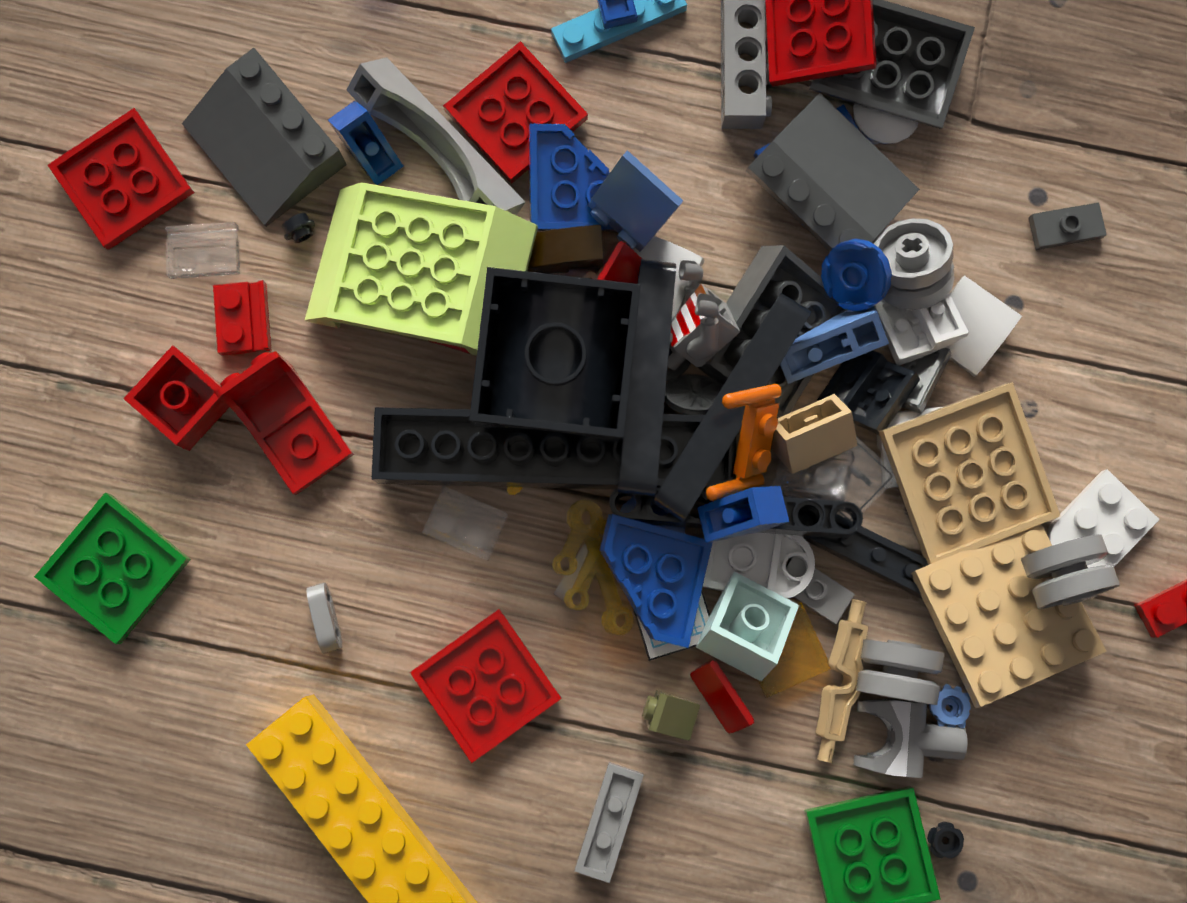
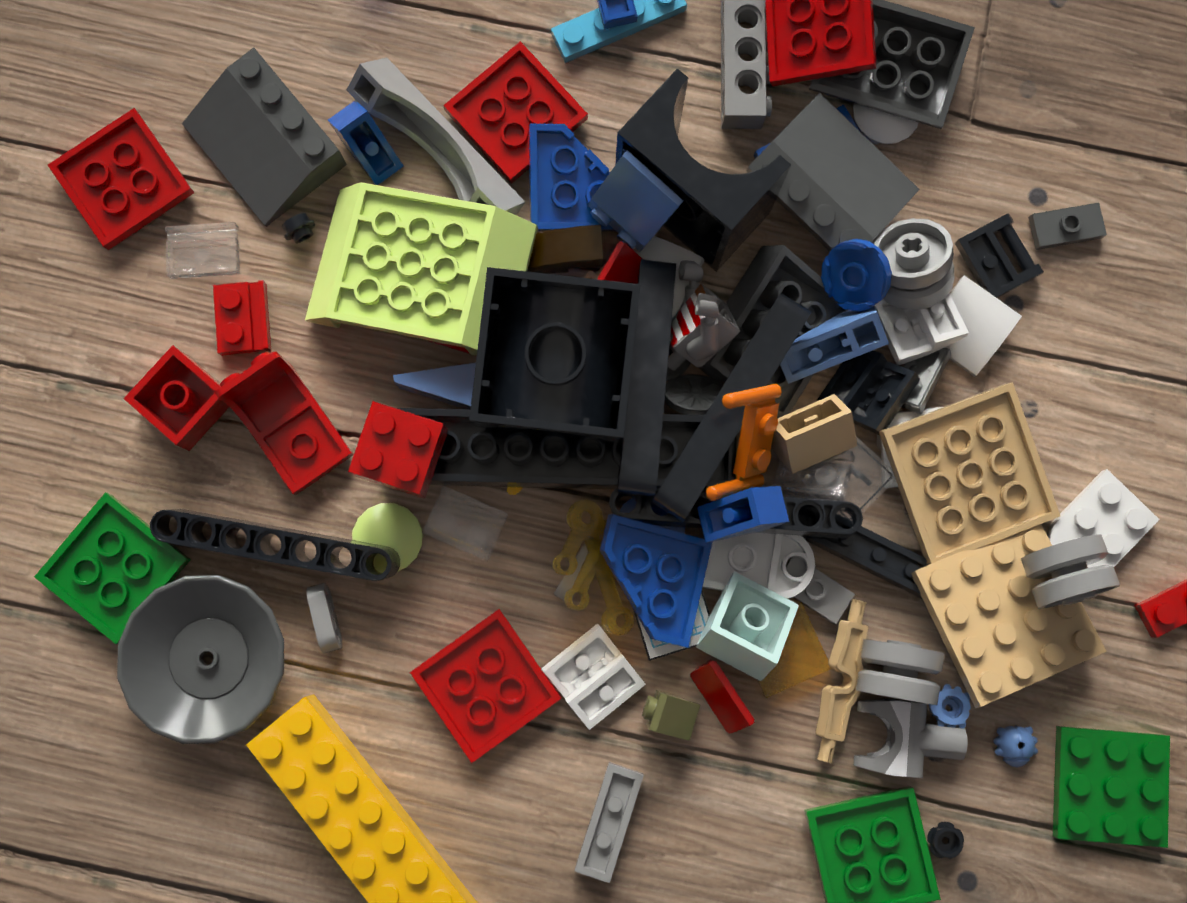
none -> dark grey dish [117,575,284,744]
none -> black beam [150,509,400,581]
none -> red brick [348,401,448,499]
none -> yellowish green dish [352,503,423,573]
none -> medium blue slope [393,362,476,410]
none -> white slope [542,623,646,730]
none -> black piece [615,68,791,272]
none -> black plate [954,213,1044,298]
none -> medium blue animal [993,725,1038,768]
none -> green plate [1053,726,1170,848]

